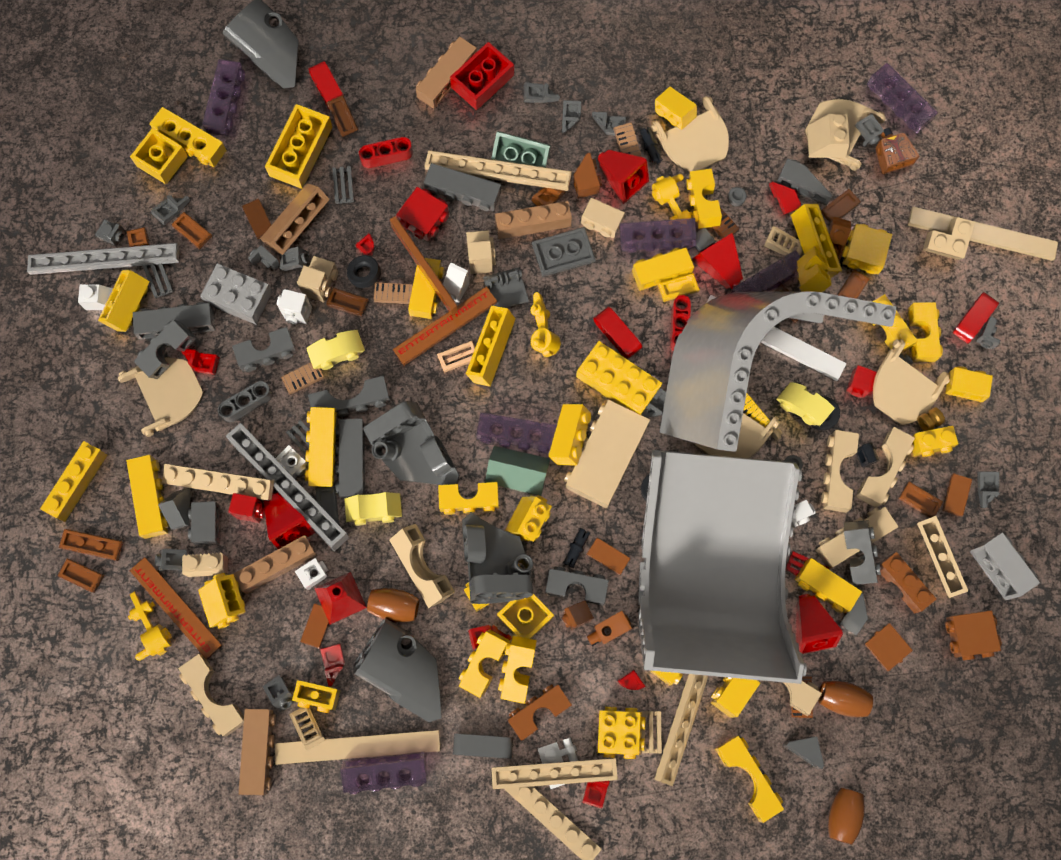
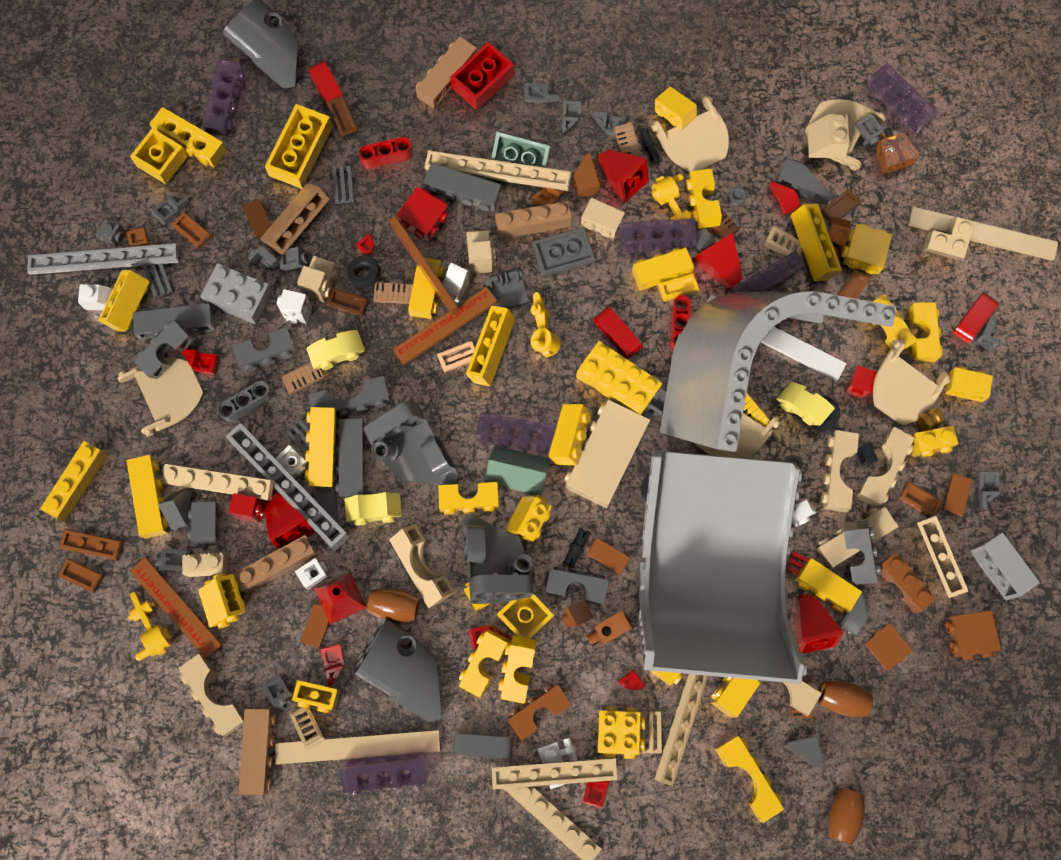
yellow arch [797,246,832,292] -> none

